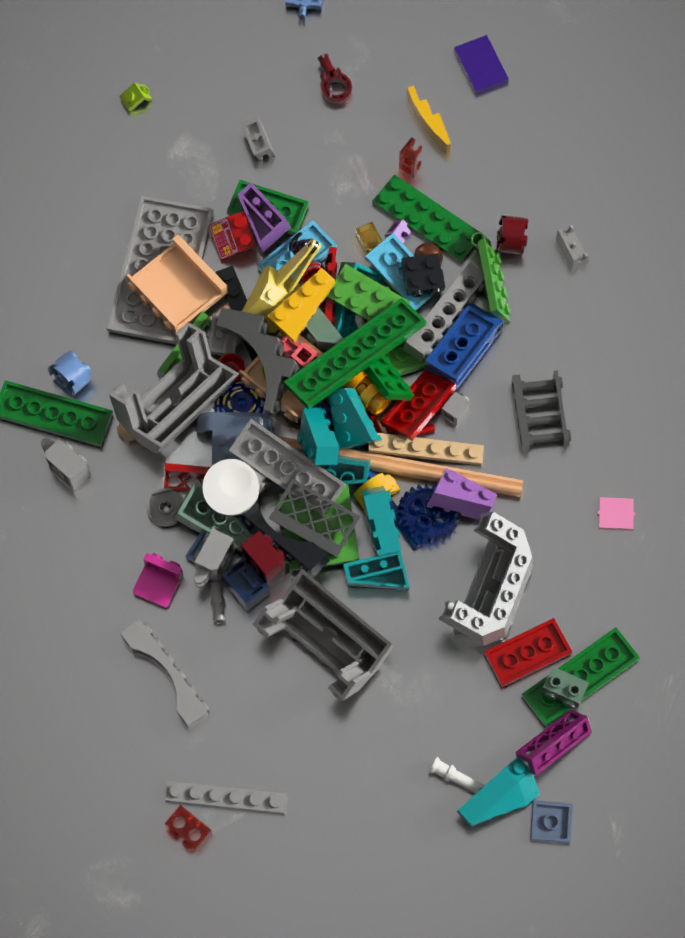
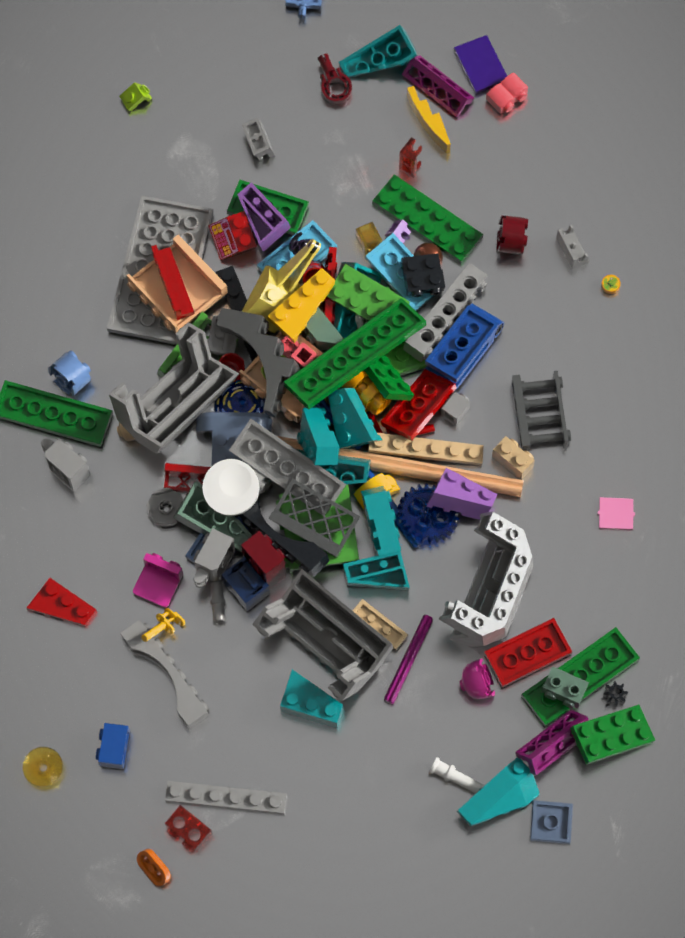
bright green hinge [471,232,511,323] -> none
none -> clear yellow dish [23,747,63,787]
none -> red wing [26,578,97,627]
none -> blue brick [96,723,130,769]
none -> orange plate [137,849,170,886]
none -> yellow piece [141,608,185,642]
none -> red fence [151,245,195,320]
none -> teal wedge [280,669,343,729]
none -> teal wedge [339,25,417,78]
none -> tan plate [353,599,408,651]
none -> magenta axle [384,615,433,704]
none -> magenta fence [402,55,474,117]
none -> dark pink cylinder [459,659,495,700]
none -> coral brick [486,72,528,114]
none -> tan brick [492,436,535,480]
none -> green plate [570,705,656,765]
none -> tile [601,275,620,294]
none -> black gear [603,681,628,707]

